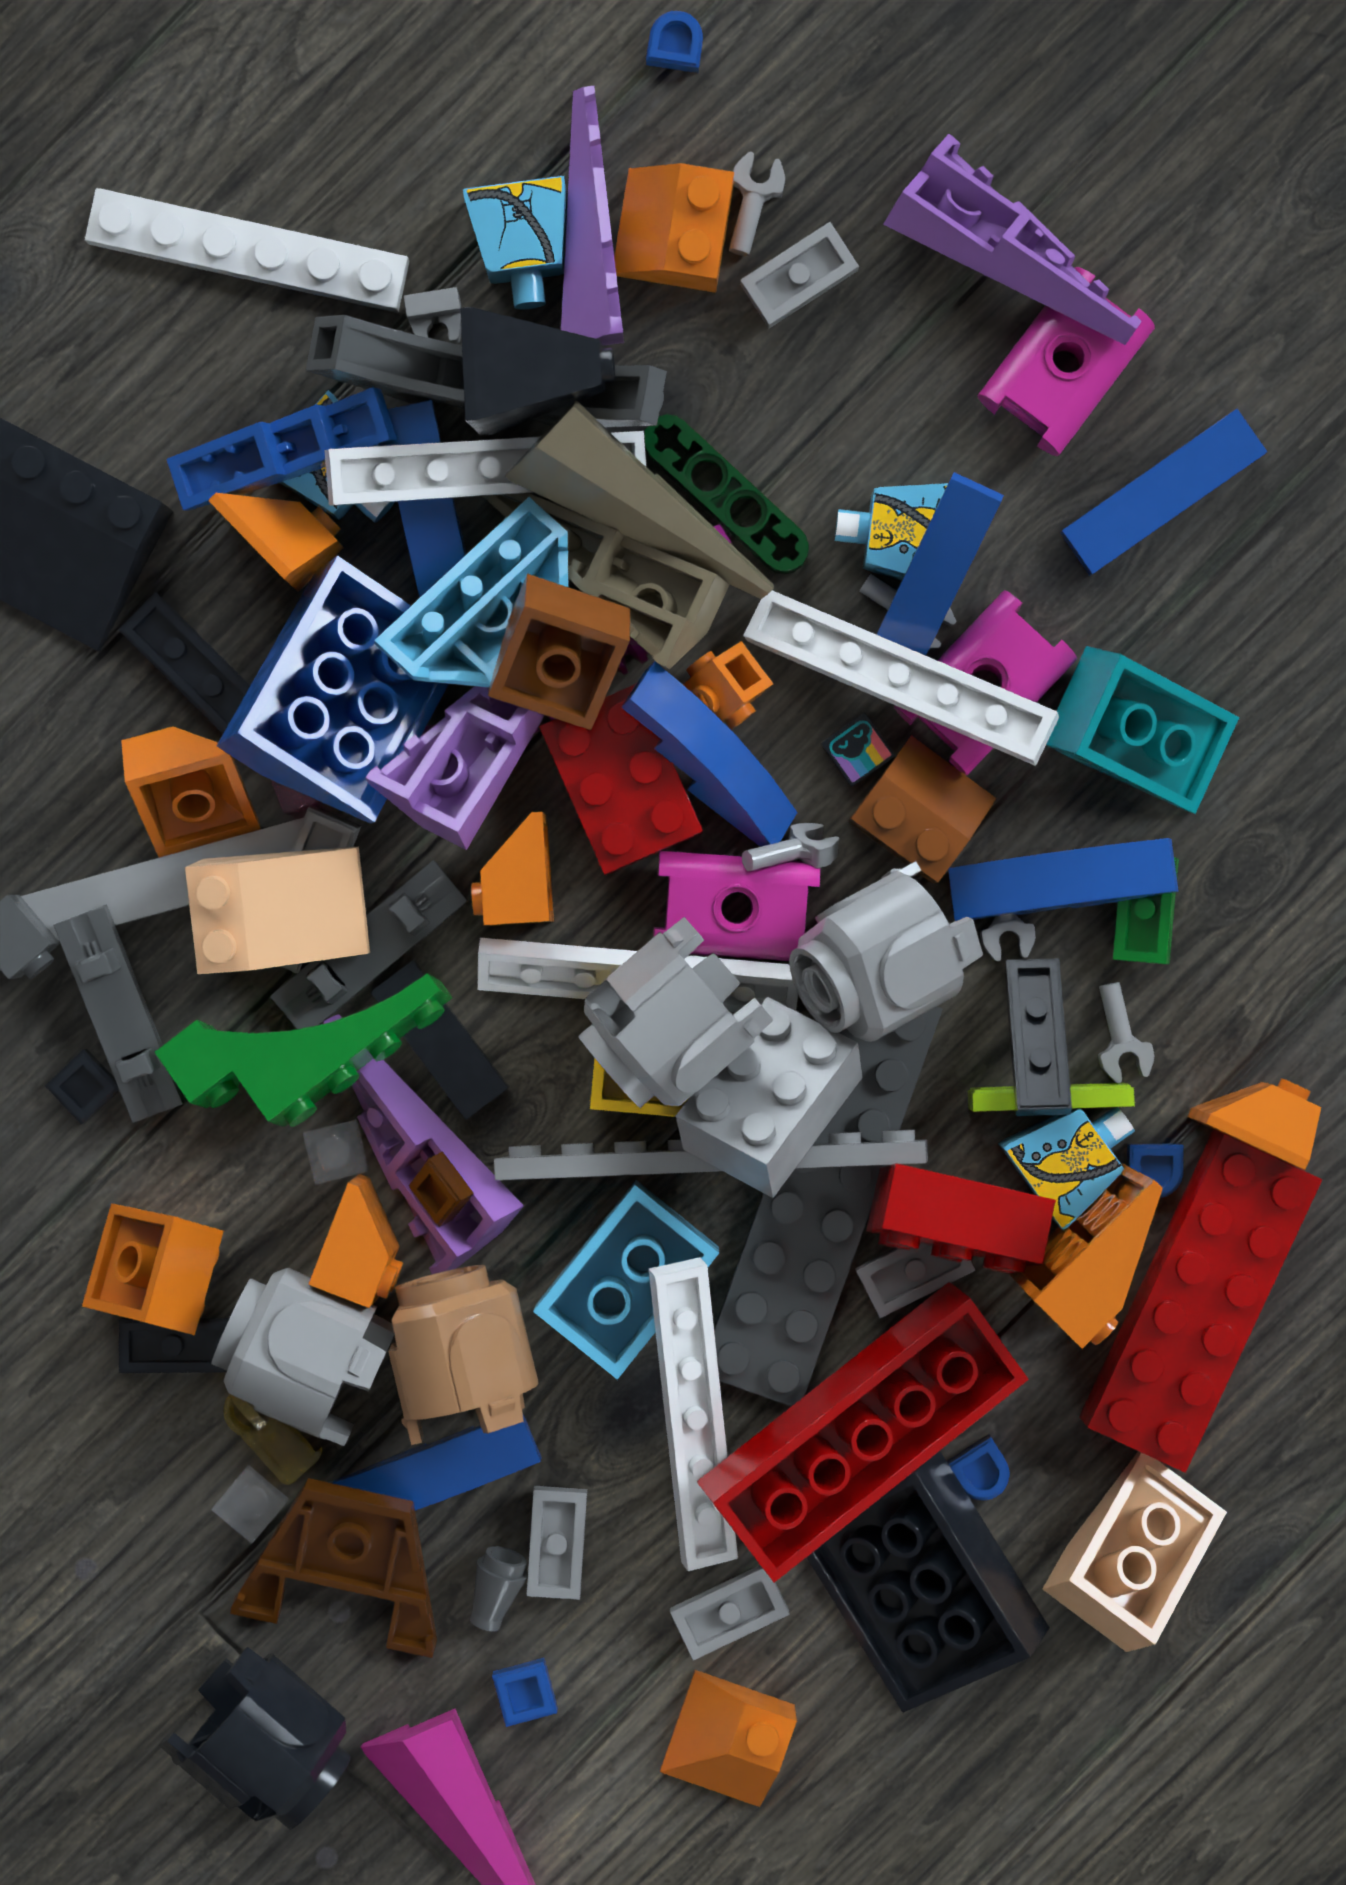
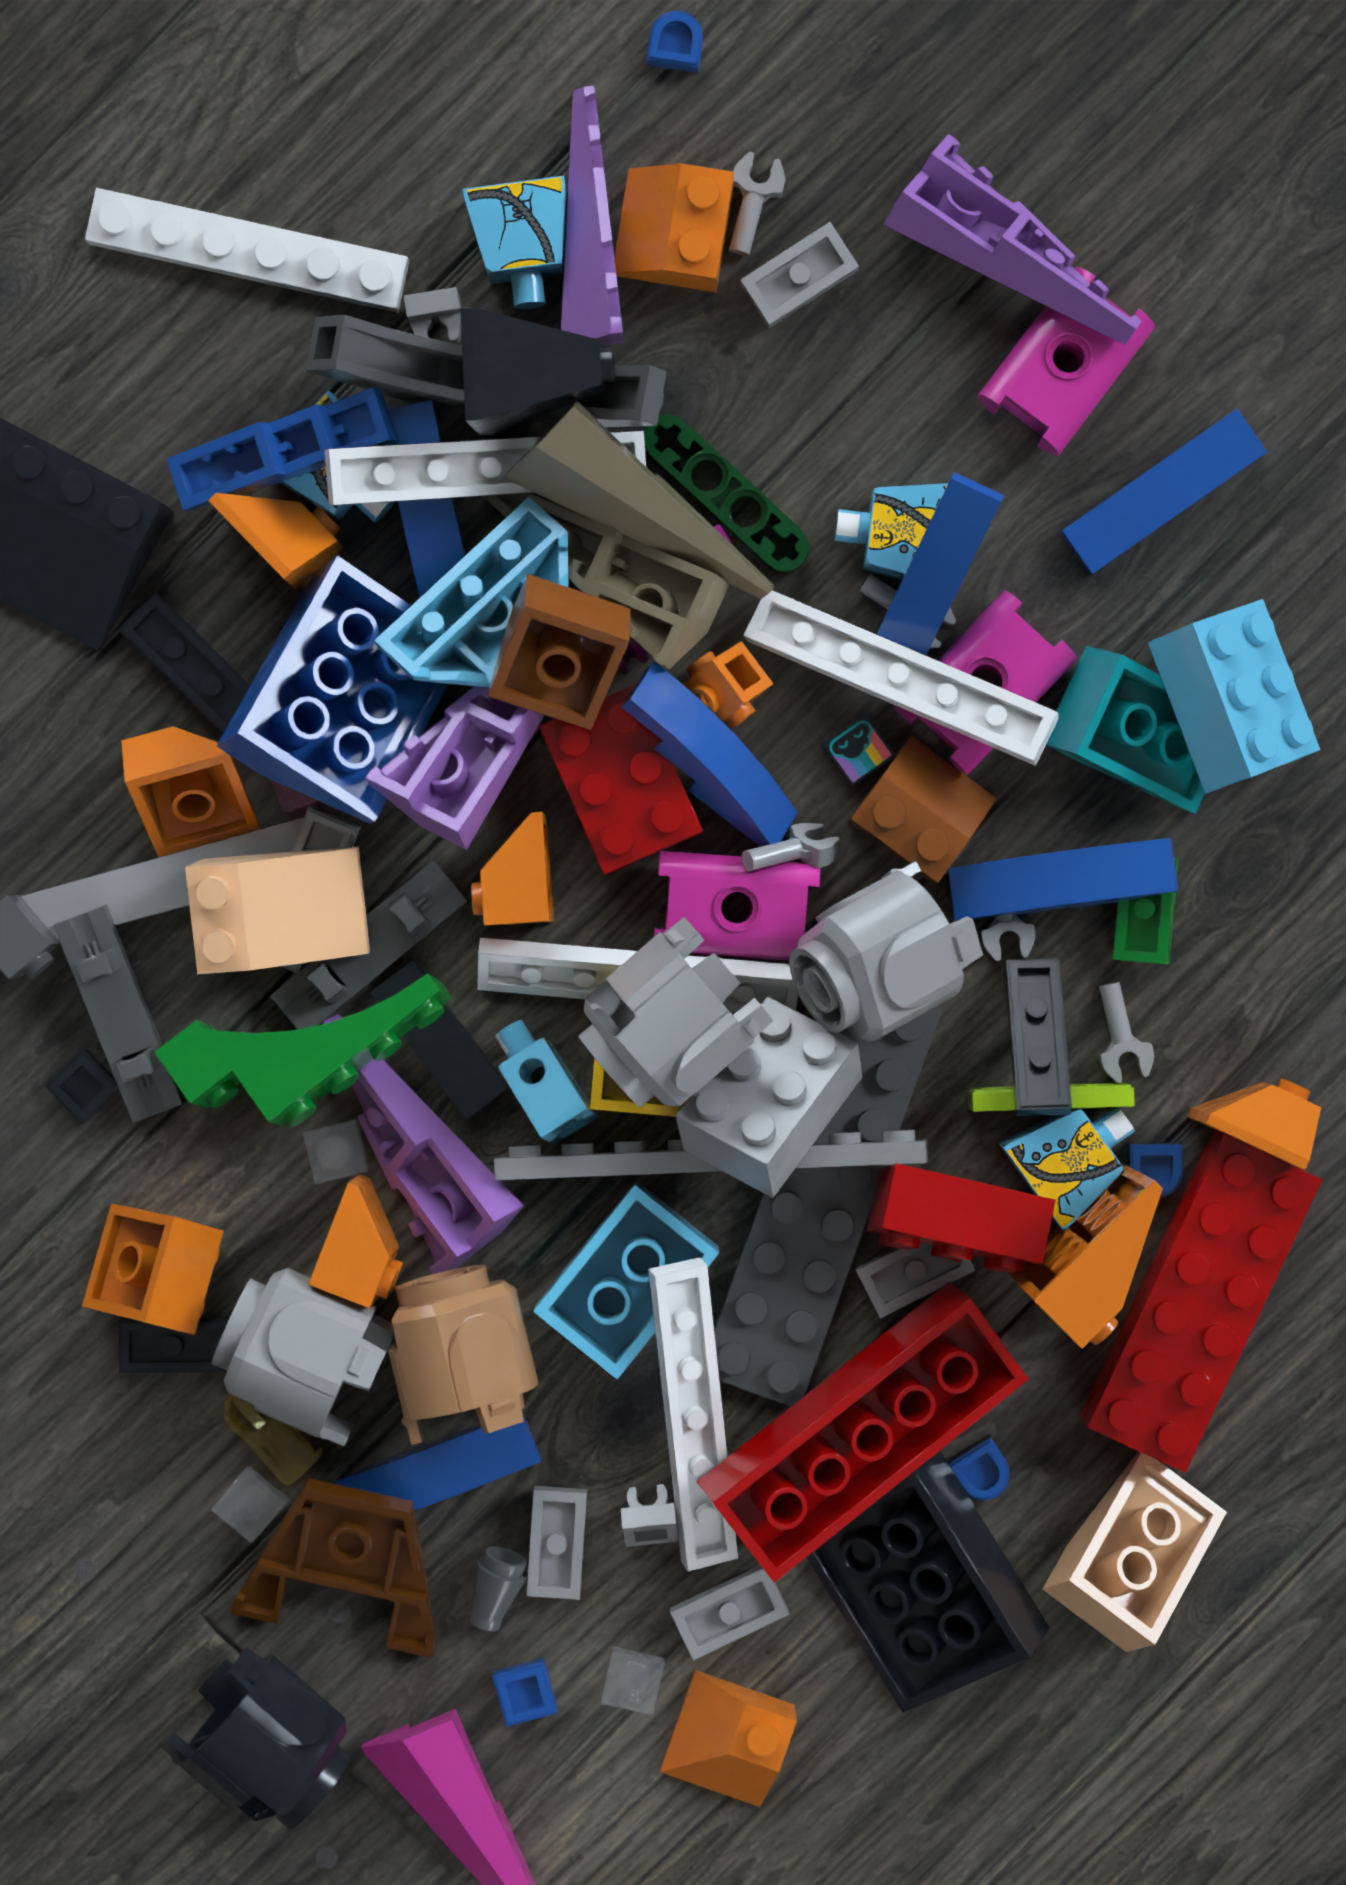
reddish brown tile [408,1151,474,1227] -> none
none -> medium azure torso [495,1020,599,1145]
none -> clear plate [601,1646,665,1715]
none -> light grey tile [621,1484,679,1547]
none -> medium azure brick [1148,599,1320,794]

